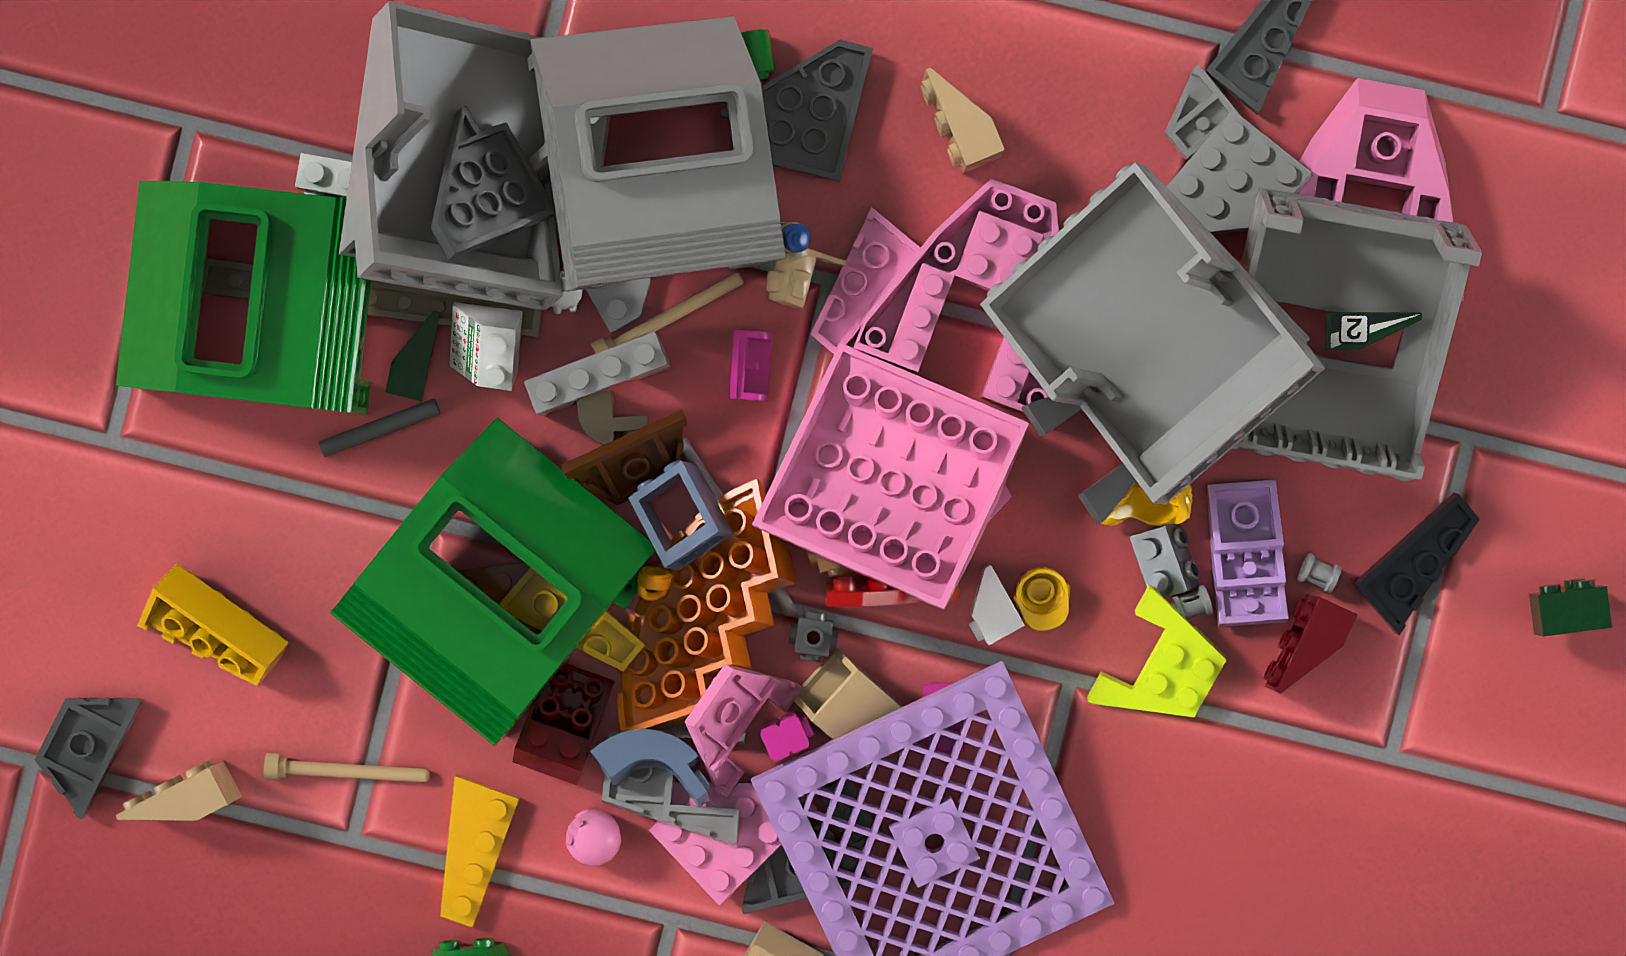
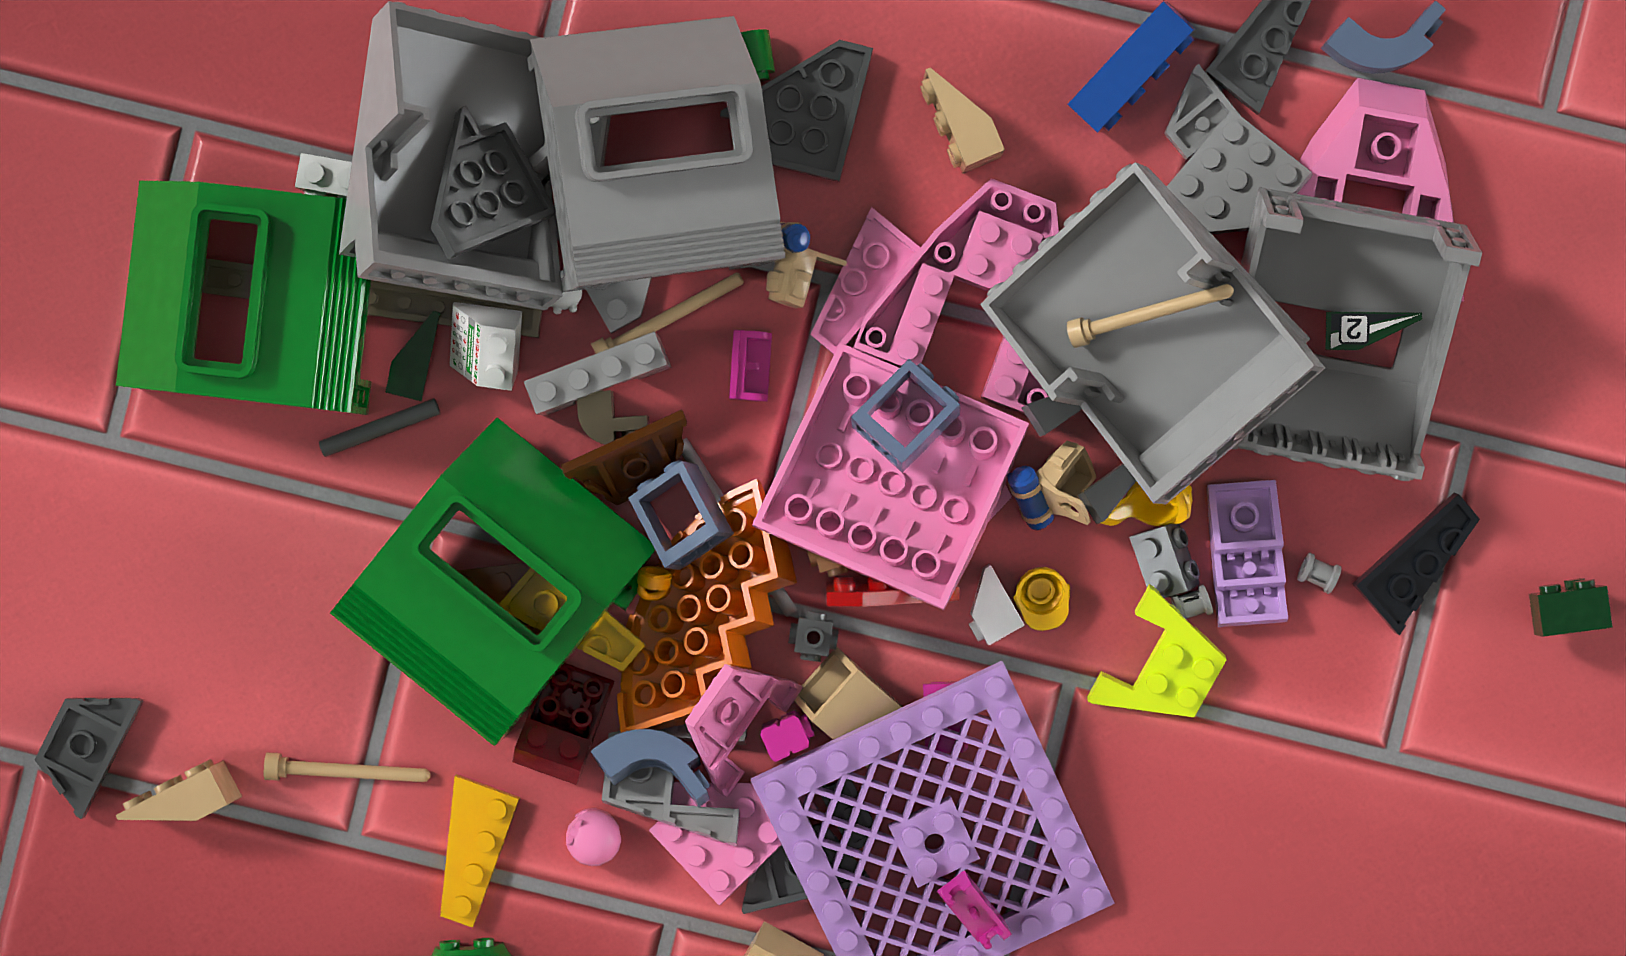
yellow wedge [137,564,289,686] -> none
dark red slope [1264,594,1358,694] -> none
none -> sand blue window [851,359,960,473]
none -> dark pink hinge [937,870,1012,949]
none -> tan piece [1007,441,1096,530]
none -> blue wedge [1067,1,1196,133]
none -> tan piece [1067,284,1234,348]
none -> sand blue arch [1320,1,1446,74]

